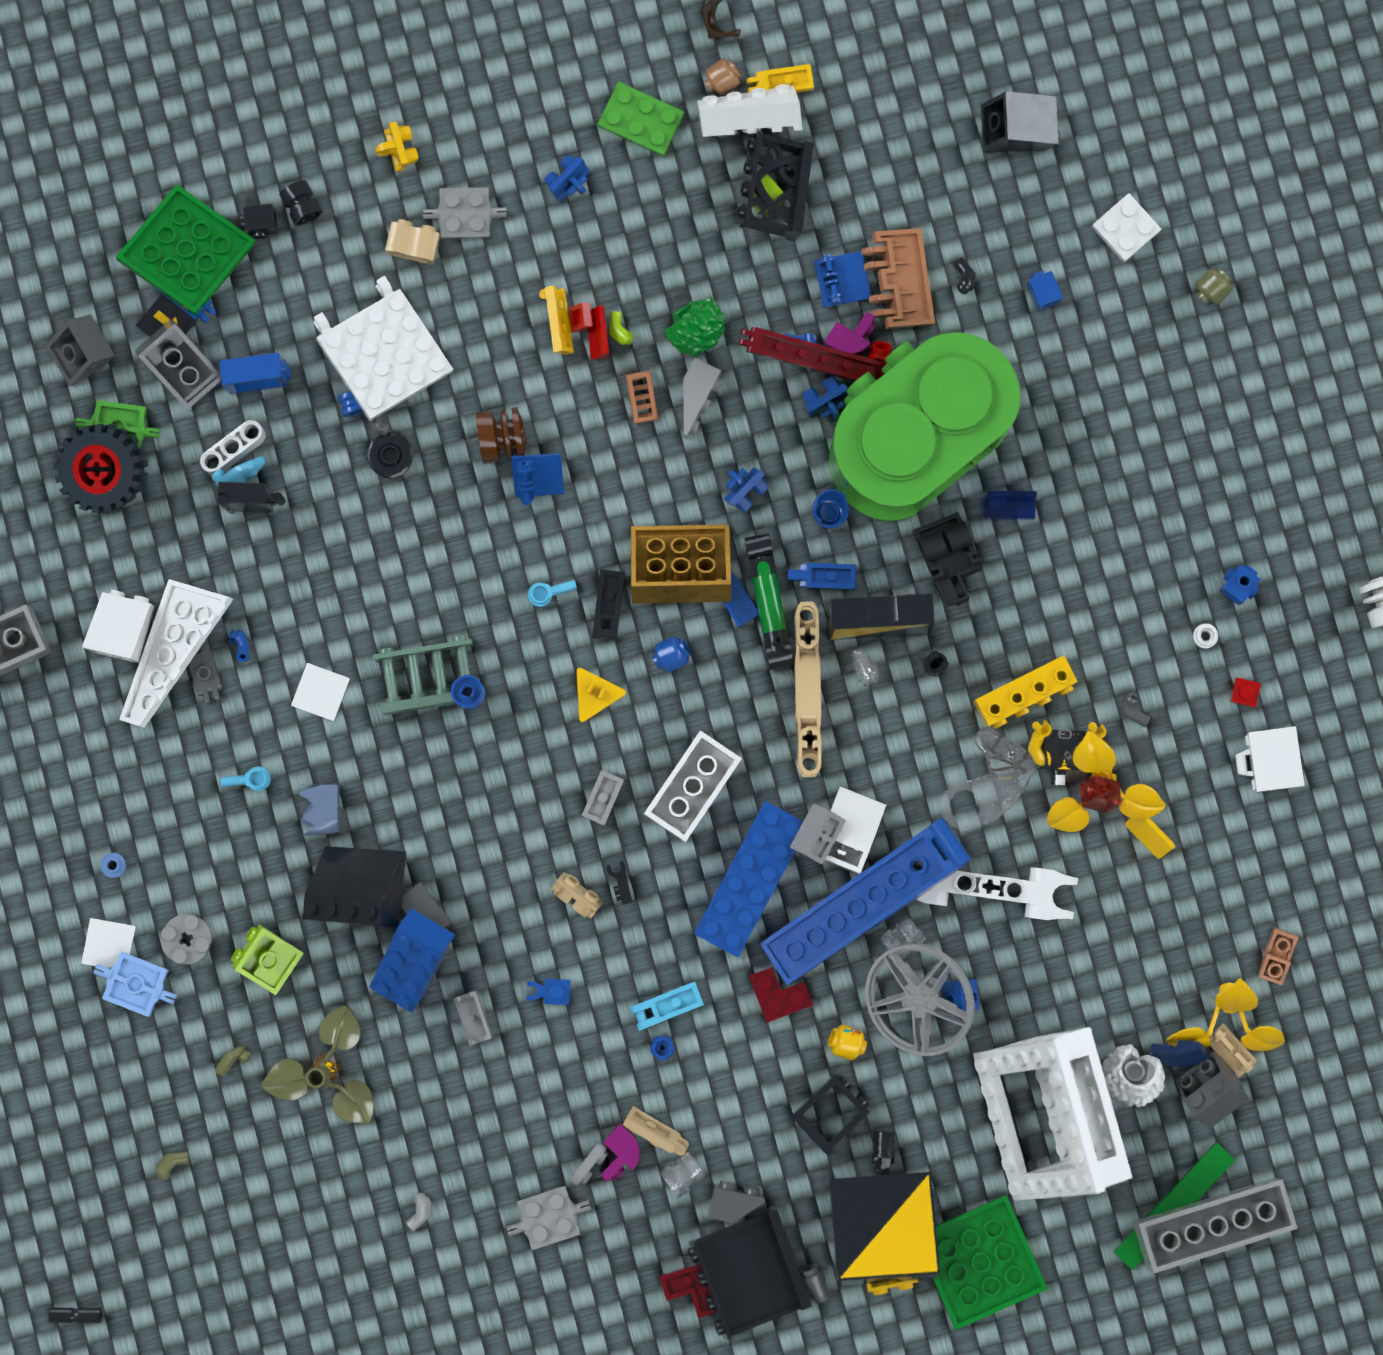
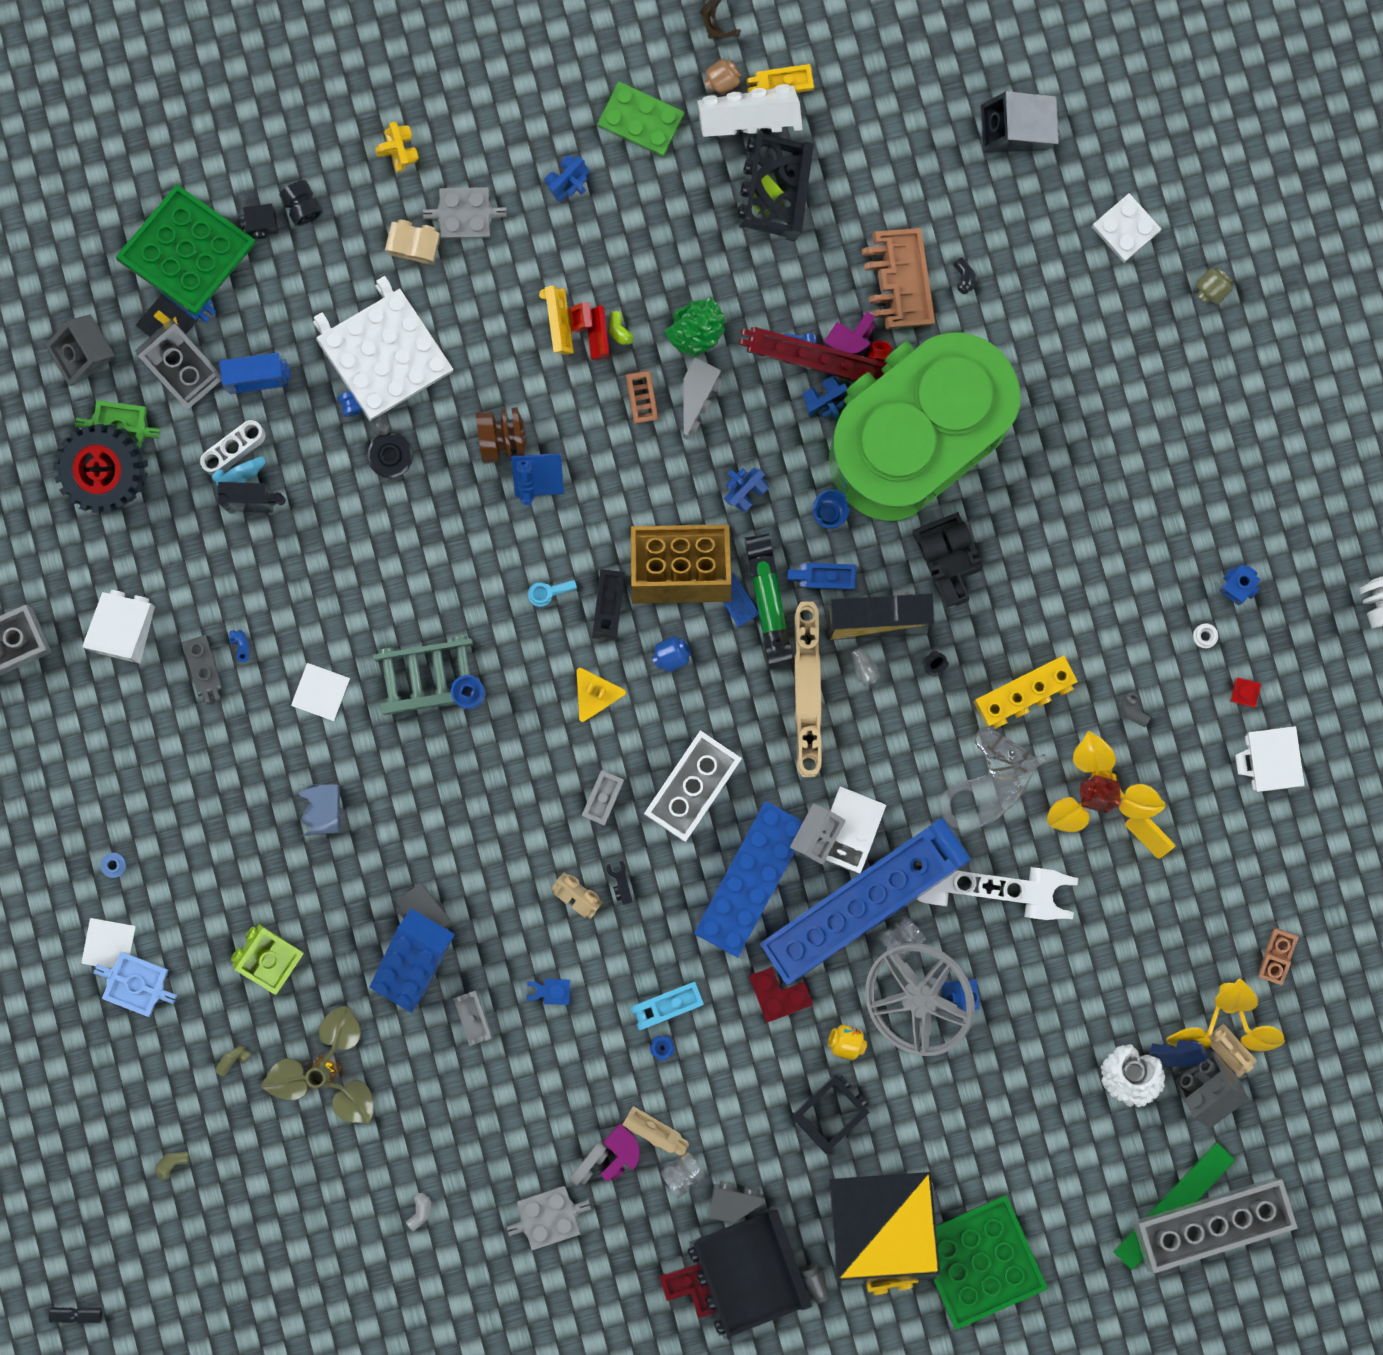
white wing [119,579,233,728] -> none
light grey plate [161,914,213,964] -> none
medium azure plate [220,766,271,791] -> none
black slope [302,846,406,927] -> none
blue hinge [814,251,871,308] -> none
black hinge [872,1131,896,1176] -> none
white plate [973,1027,1132,1201] -> none
clear blue panel [985,491,1037,520] -> none
blue brick [1026,270,1063,312] -> none
torso [1028,720,1107,785] -> none

